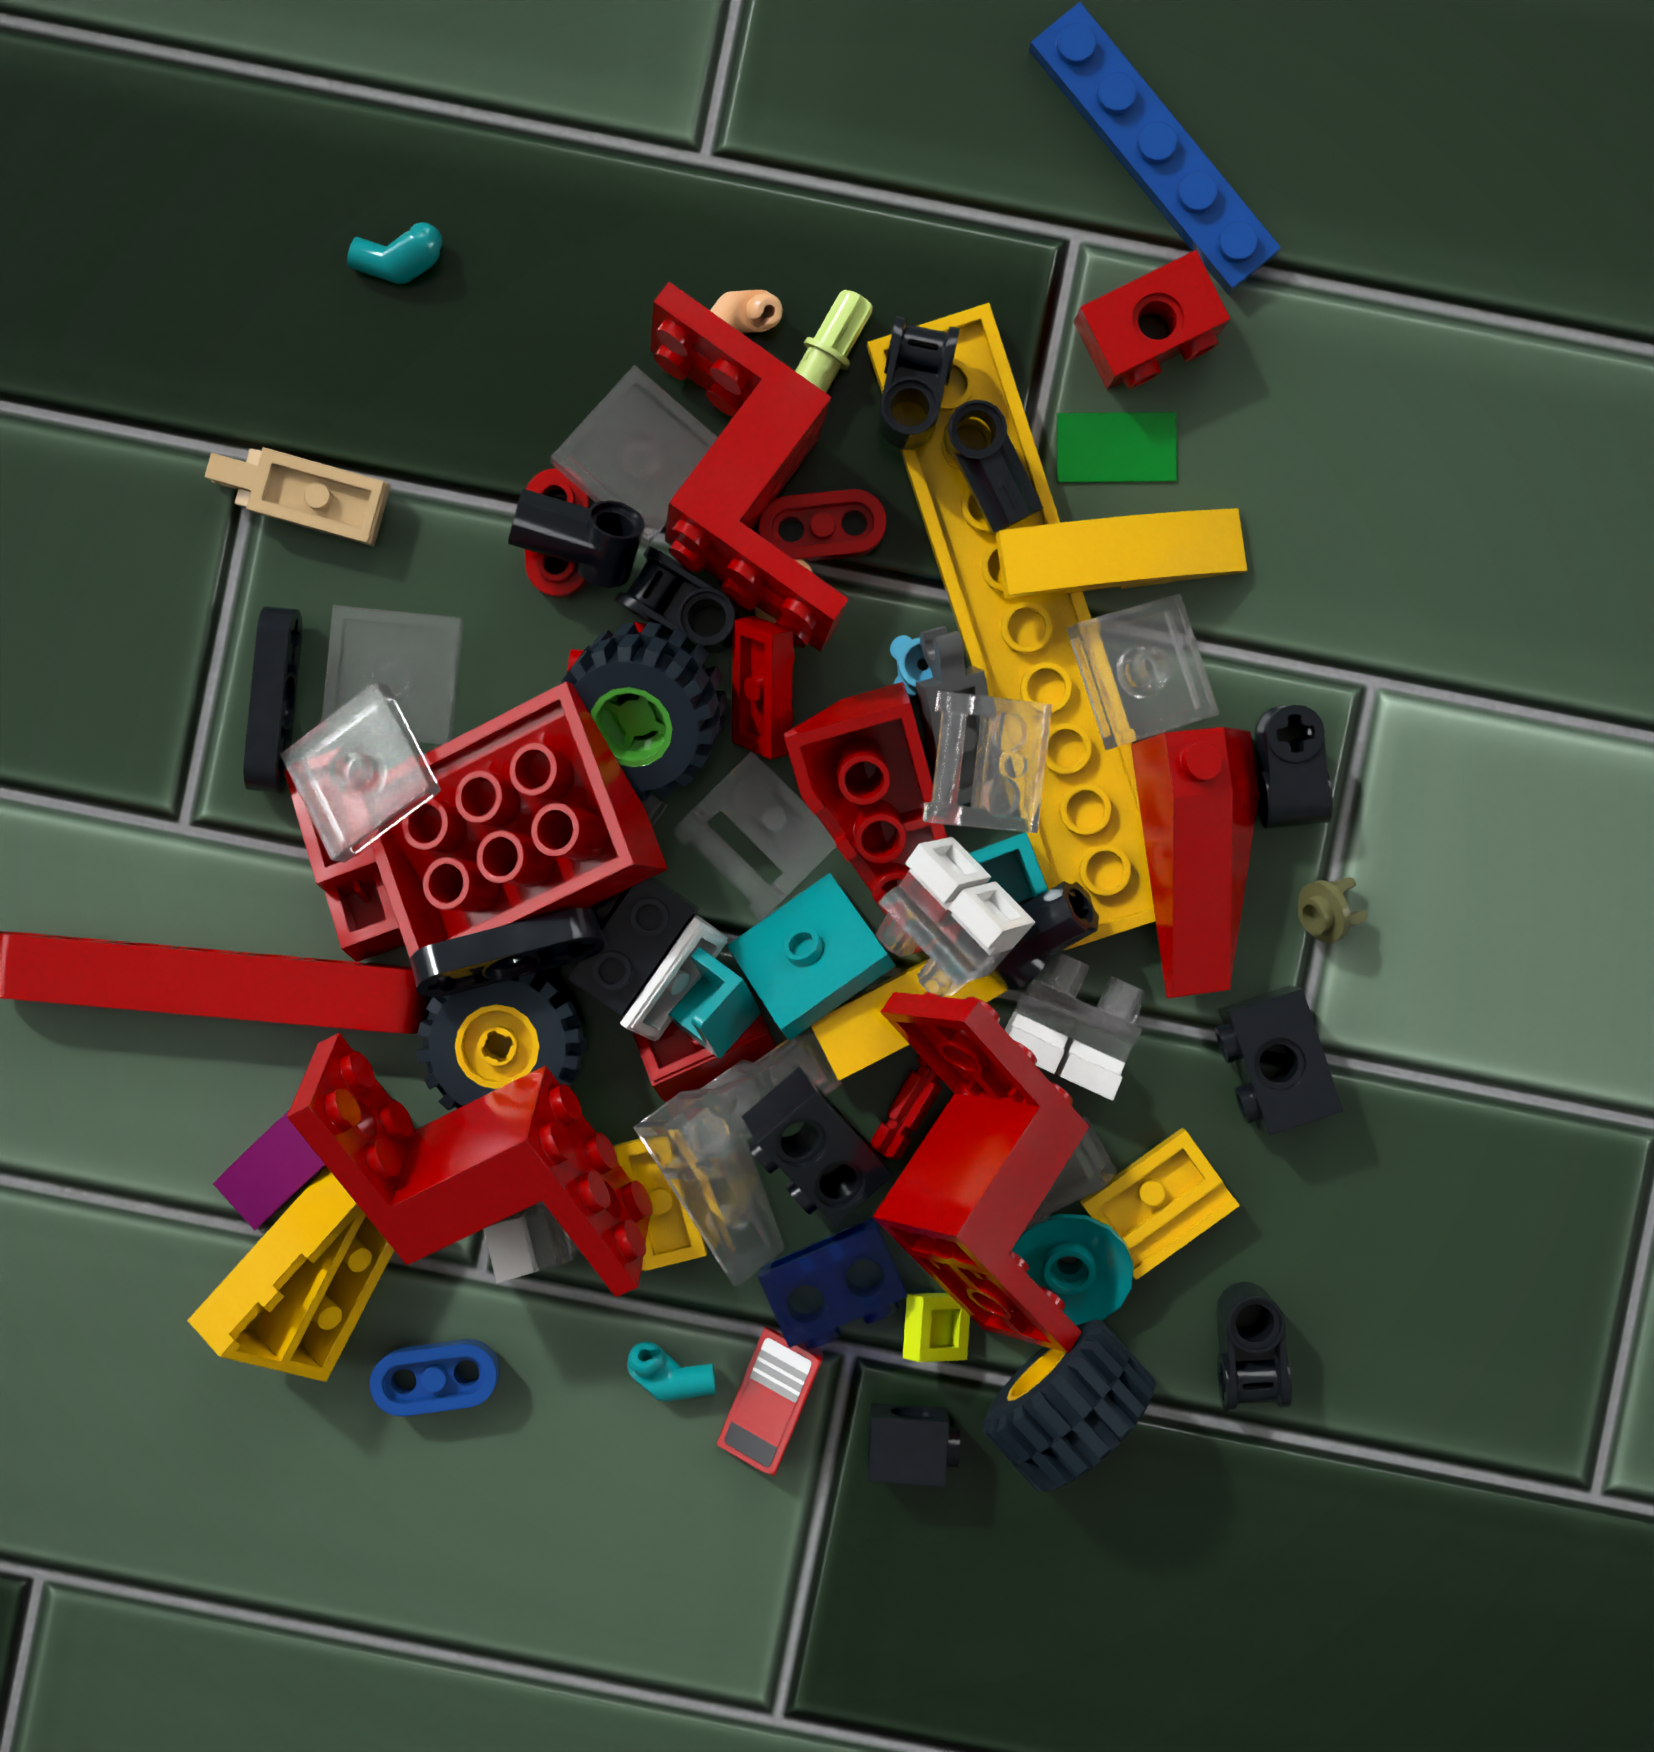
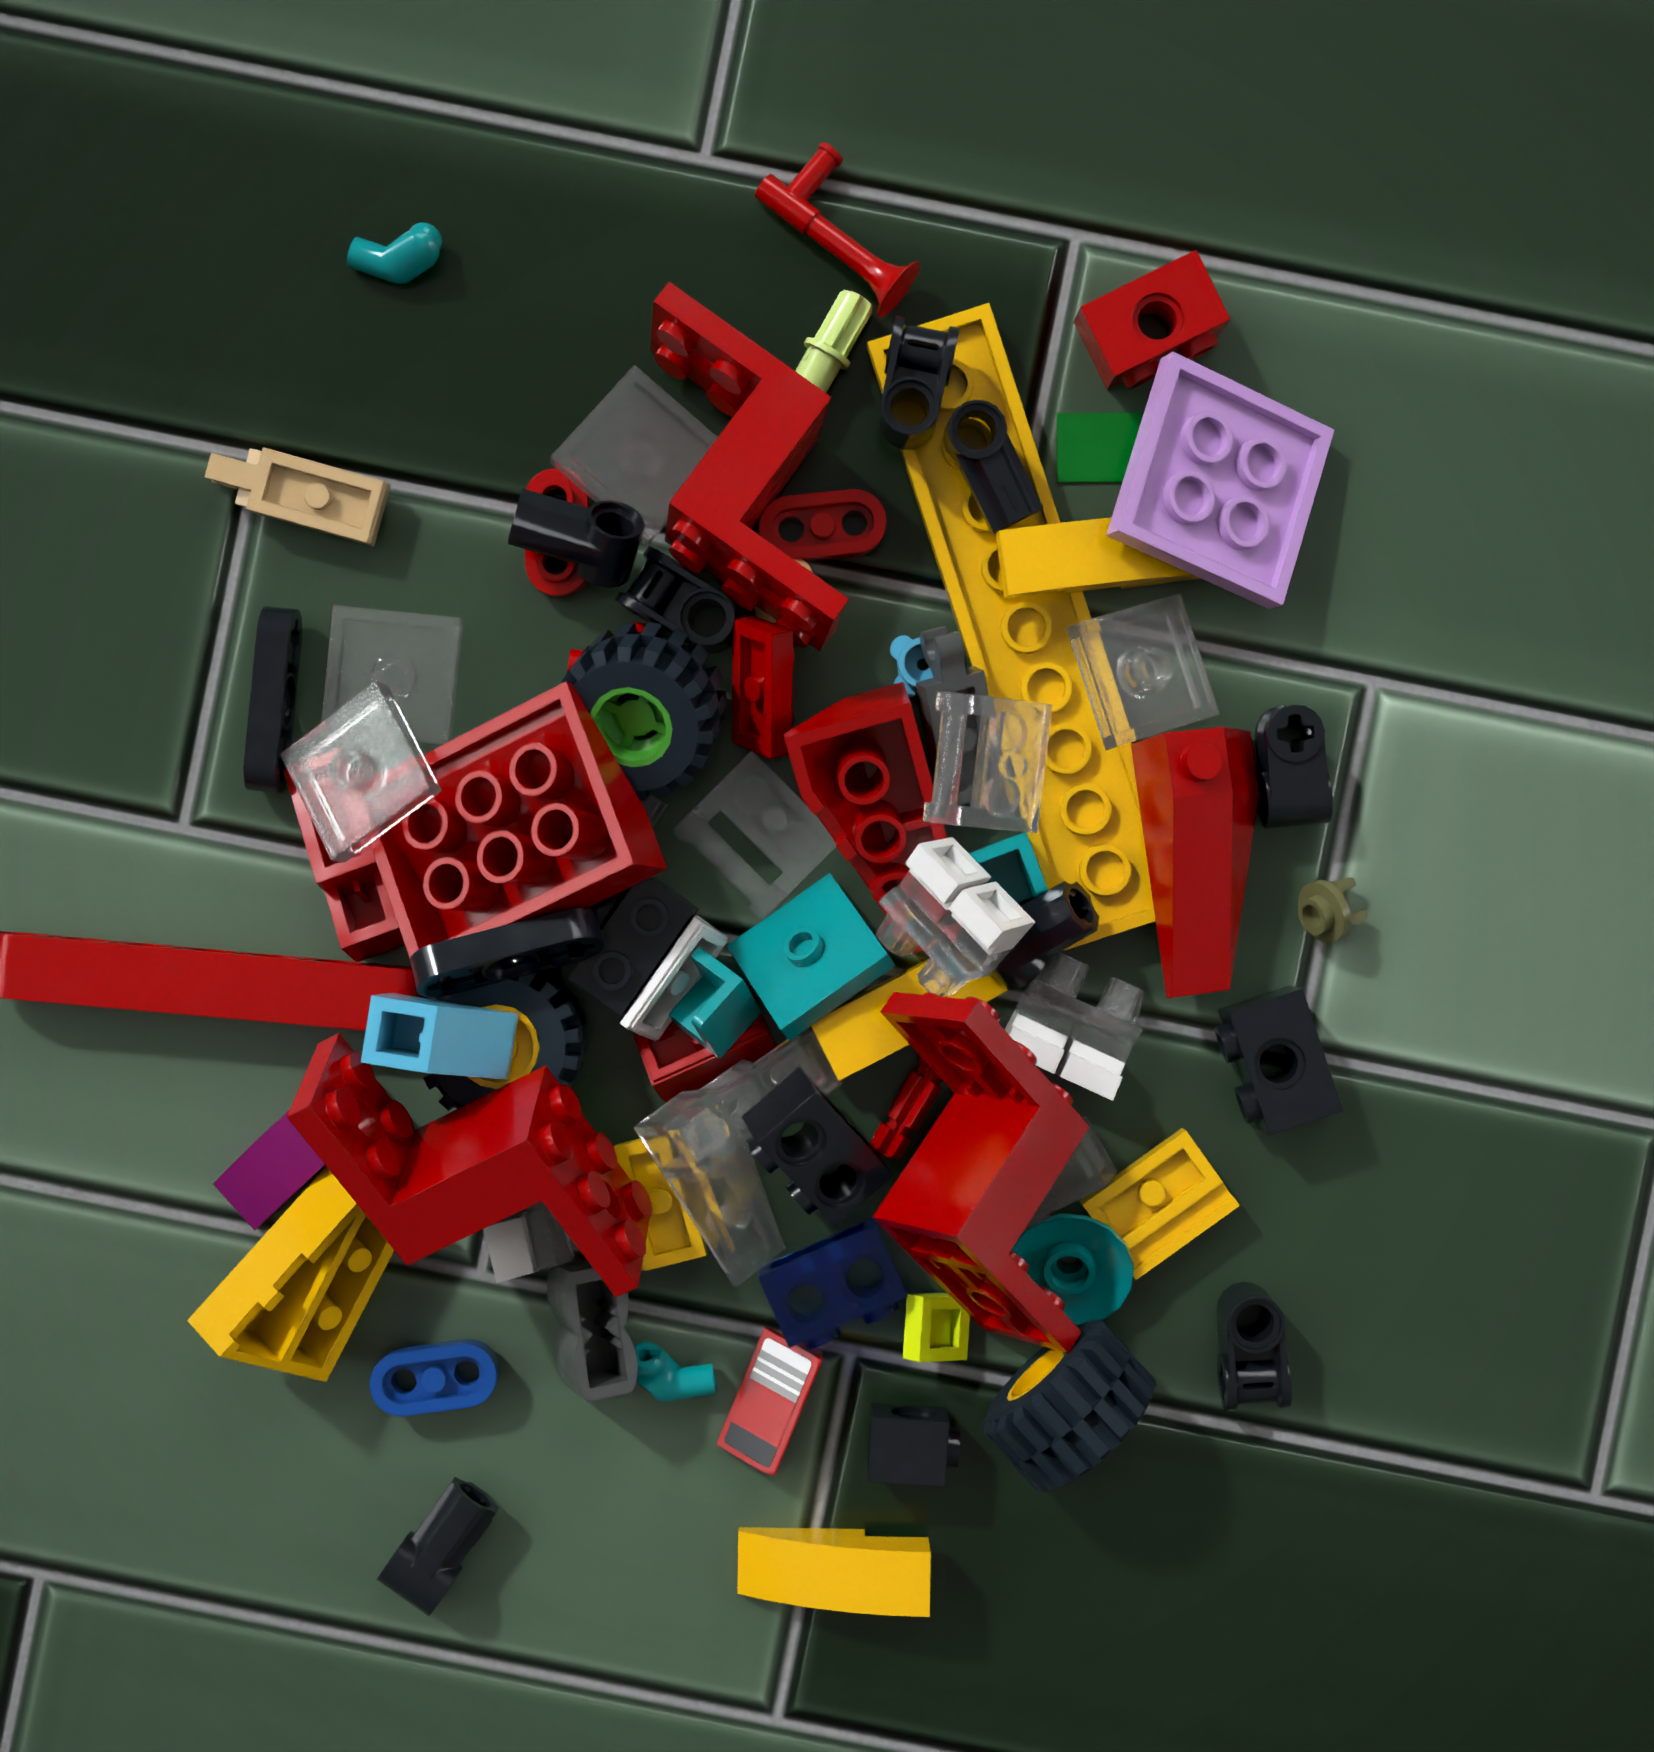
light nougat arm [710,290,783,333] -> none
blue plate [1029,2,1281,294] -> none
none -> medium azure slope [361,993,519,1079]
none -> black piece [376,1477,499,1617]
none -> dark grey brick [547,1257,638,1402]
none -> yellow slope [737,1527,931,1617]
none -> red piece [755,142,920,318]
none -> lavender plate [1106,352,1334,609]

